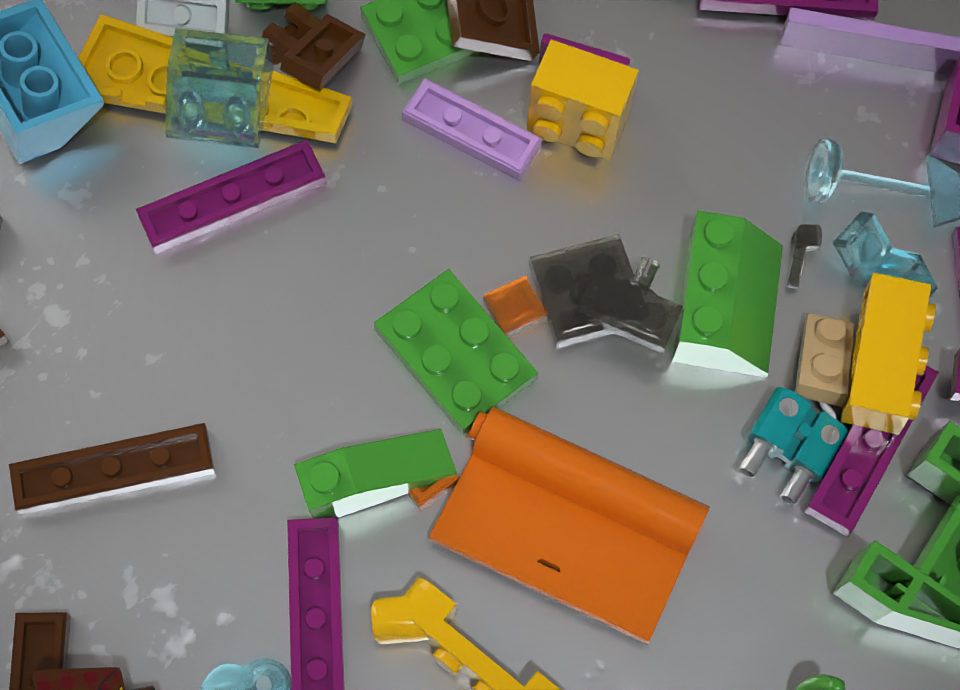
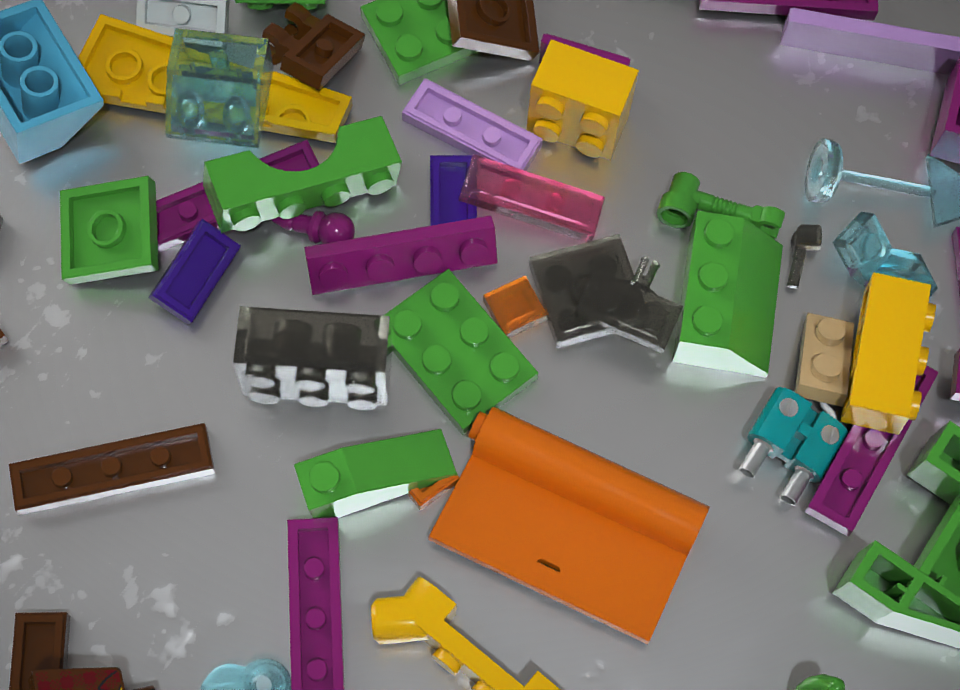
none -> bright green plate [60,176,159,285]
none -> dark purple tile [148,219,241,325]
none -> bright green arch [203,116,402,233]
none -> clear smoke brick [233,306,392,410]
none -> magenta bar [271,211,355,244]
none -> magenta plate [304,216,498,295]
none -> dark purple tile [430,155,477,226]
none -> clear pink tile [459,154,605,243]
none -> bright green brick [656,172,785,239]

